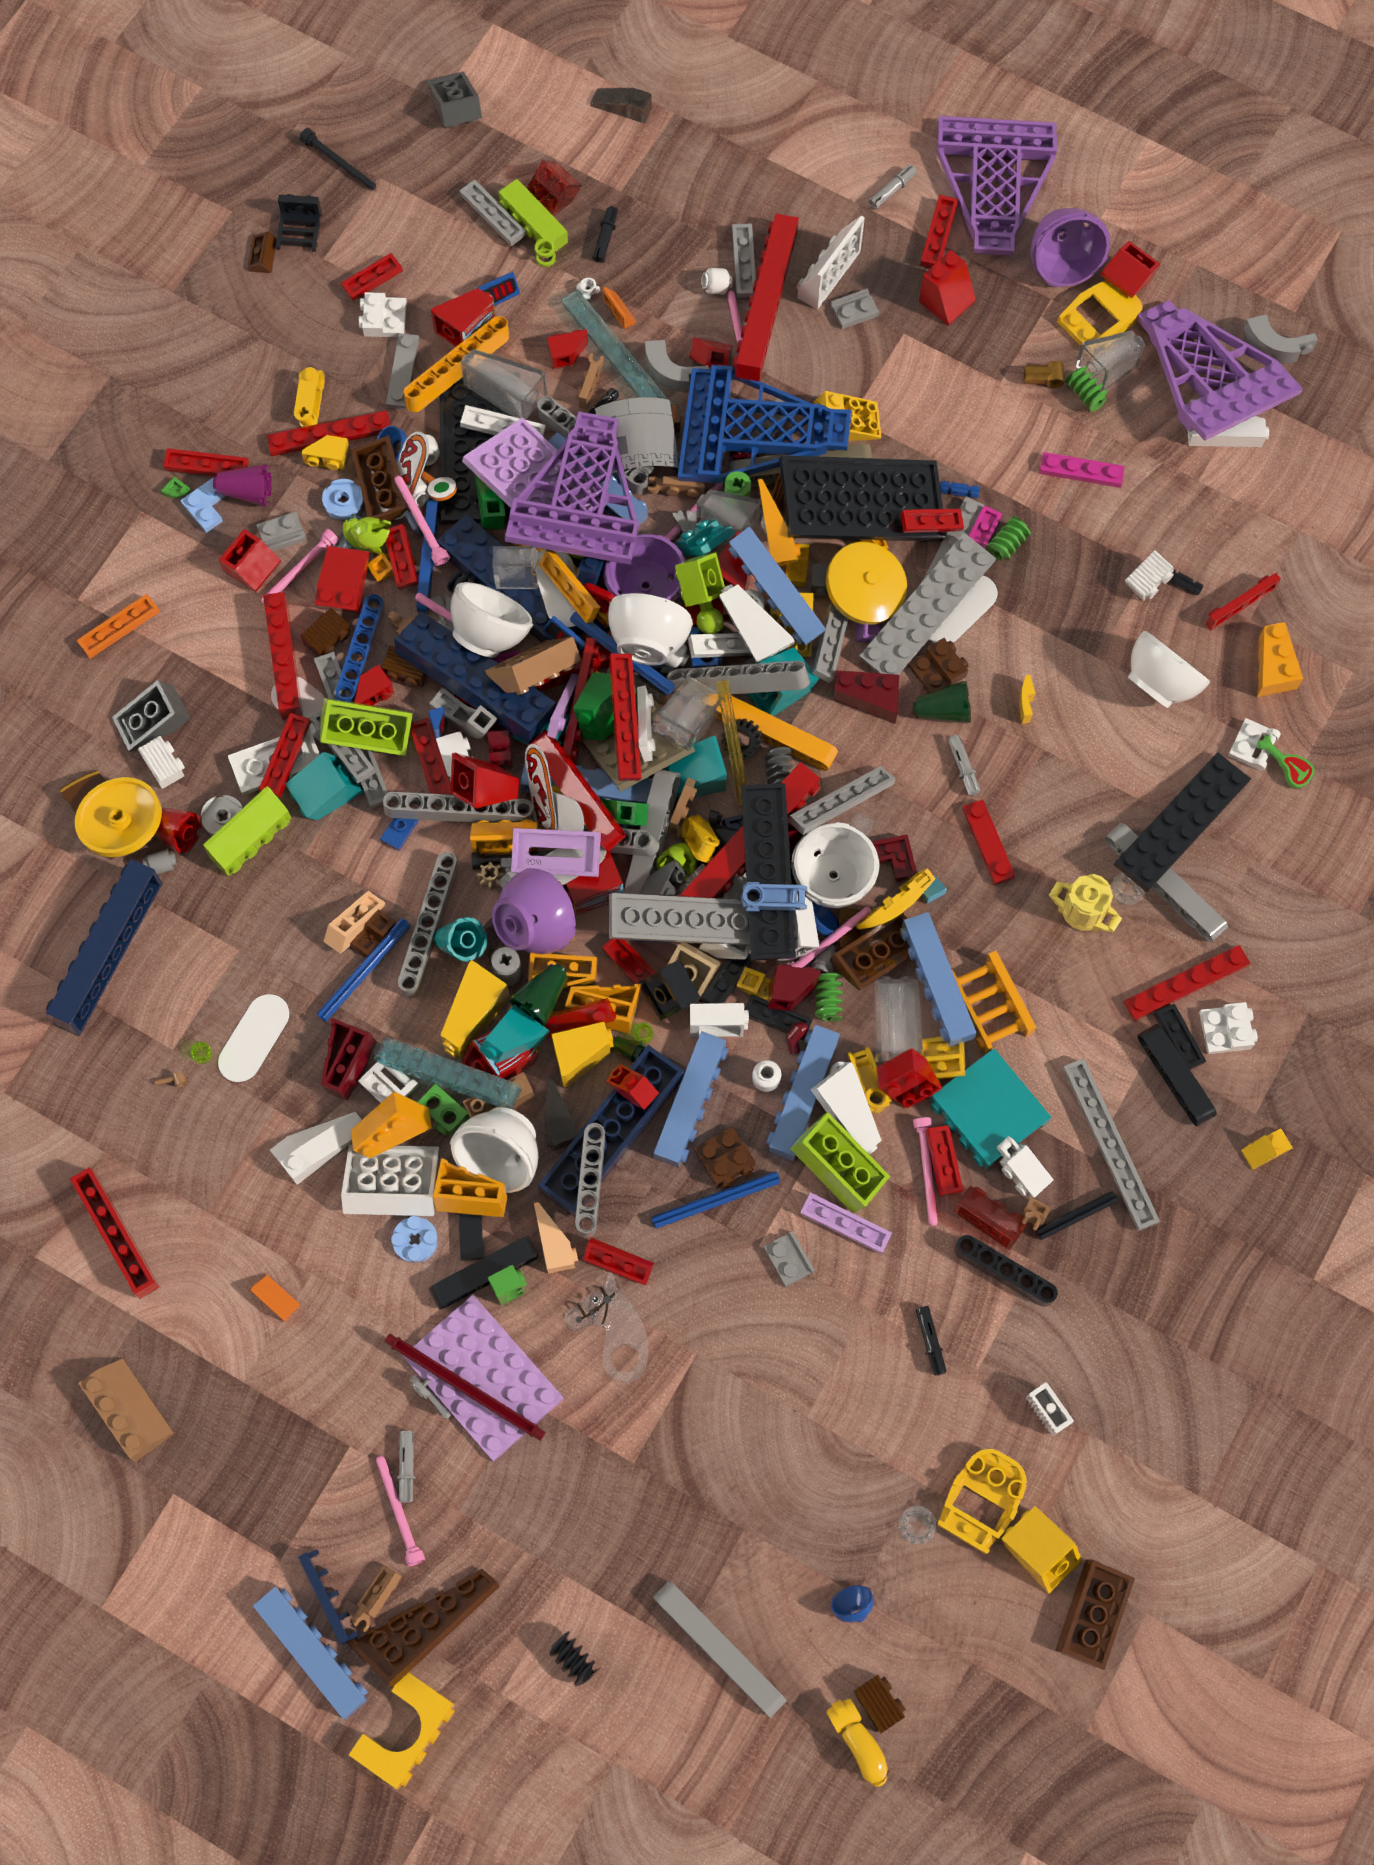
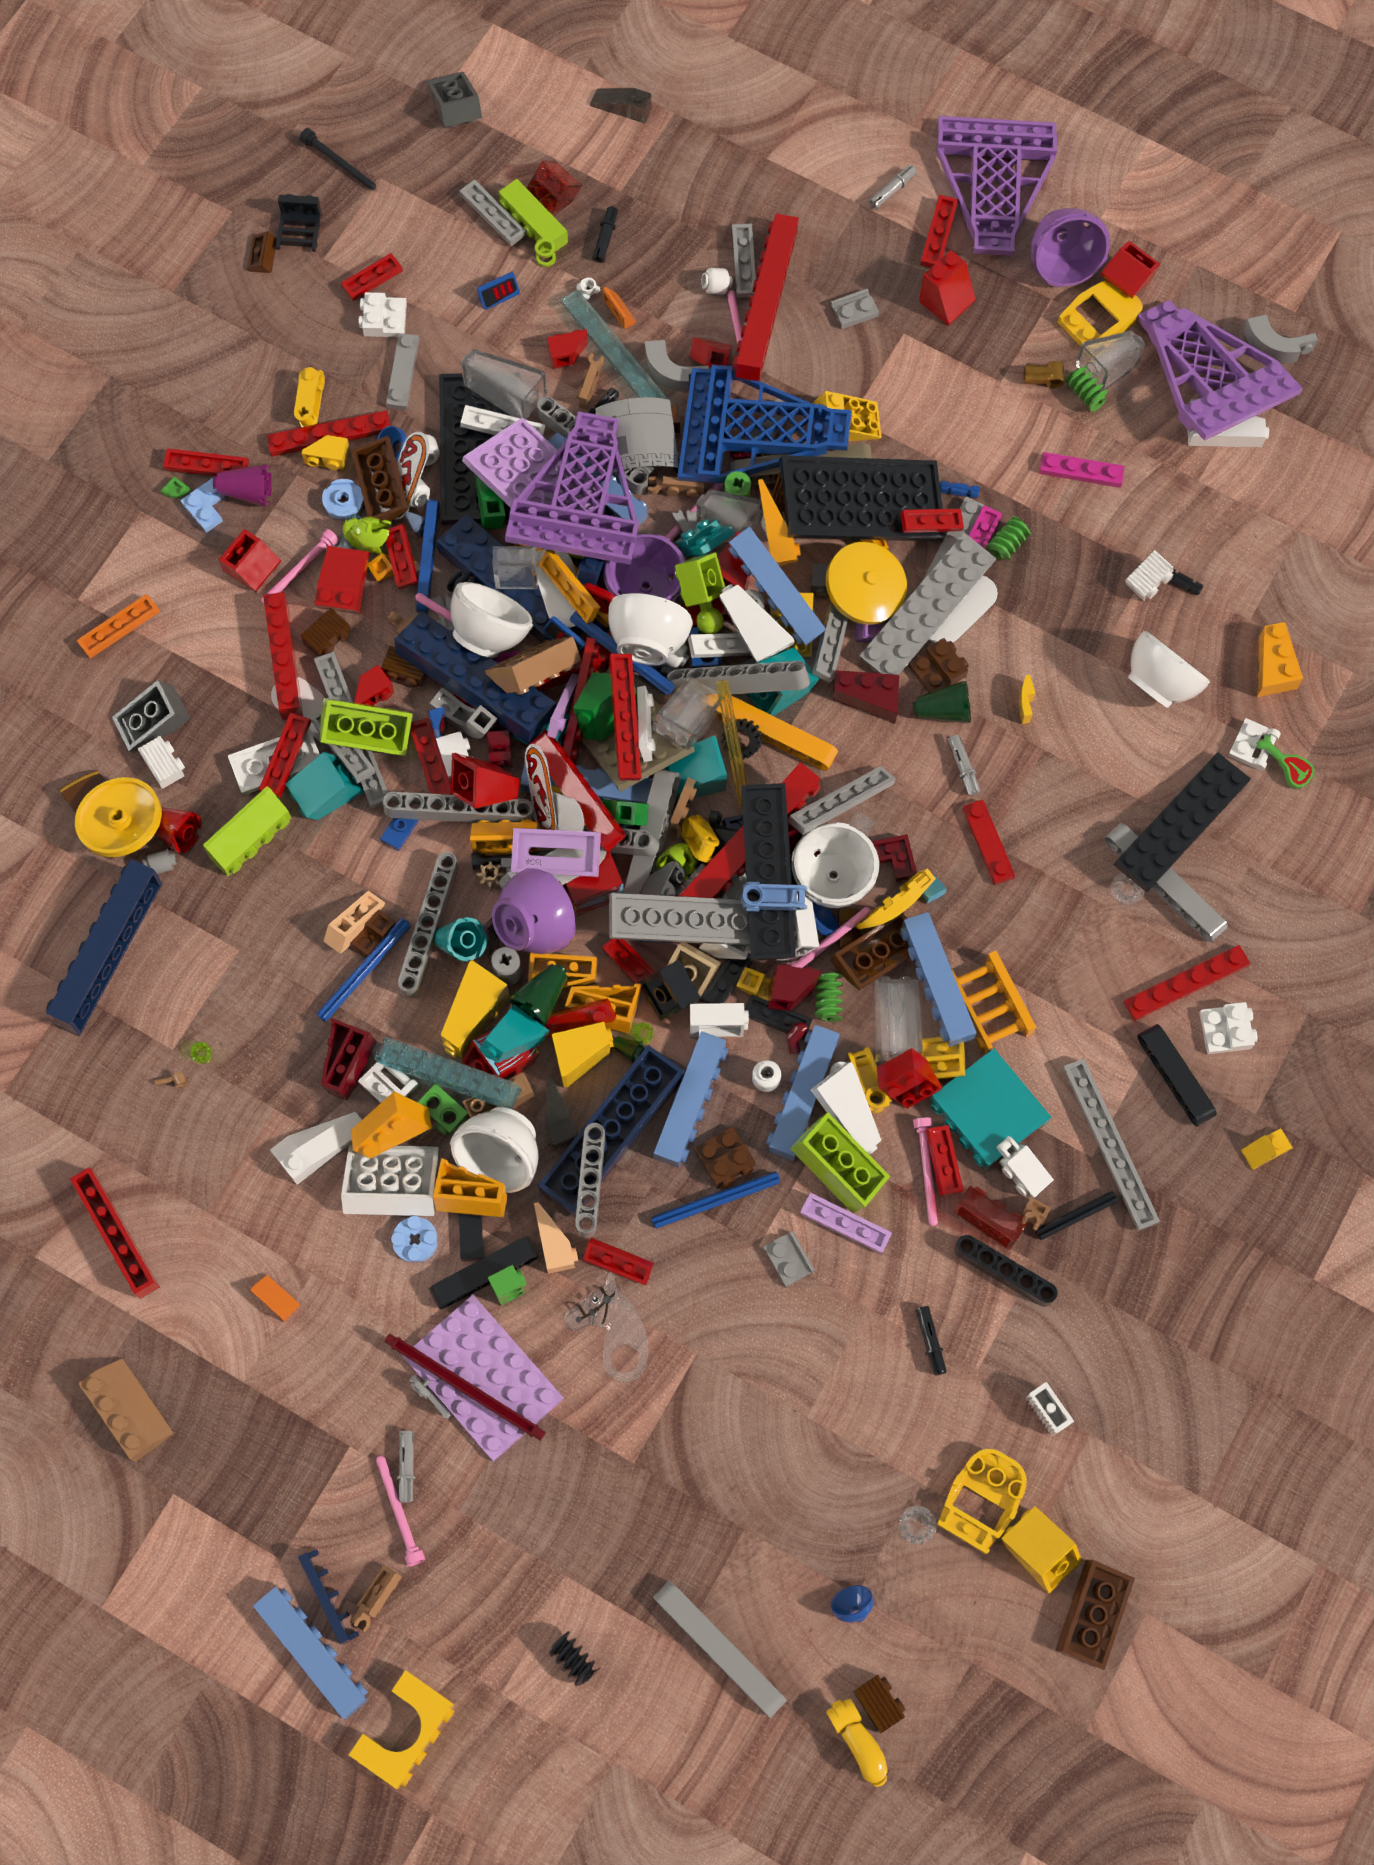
white plate [201,795,243,836] -> none
white sticker [218,994,289,1082] -> none
light grey plate [257,512,307,552] -> none
blue beam [335,594,384,702] -> none
reddish brown wing [347,1569,500,1688] -> none
bright pink piece [395,476,450,566] -> none
light orange beam [404,316,509,412] -> none
piece [420,470,457,501] -> none
red slope [431,288,496,347] -> none
red slope [606,1064,659,1110] -> none
dark grey piece [765,747,793,784] -> none
yellow slope [786,544,810,587] -> none
white slope [797,216,865,310] -> none
light grey cone [812,945,837,974] -> none
light yellow container [1049,874,1122,933] -> none
black tile [1154,1003,1206,1070] -> none
red plate [1206,573,1281,630] -> none

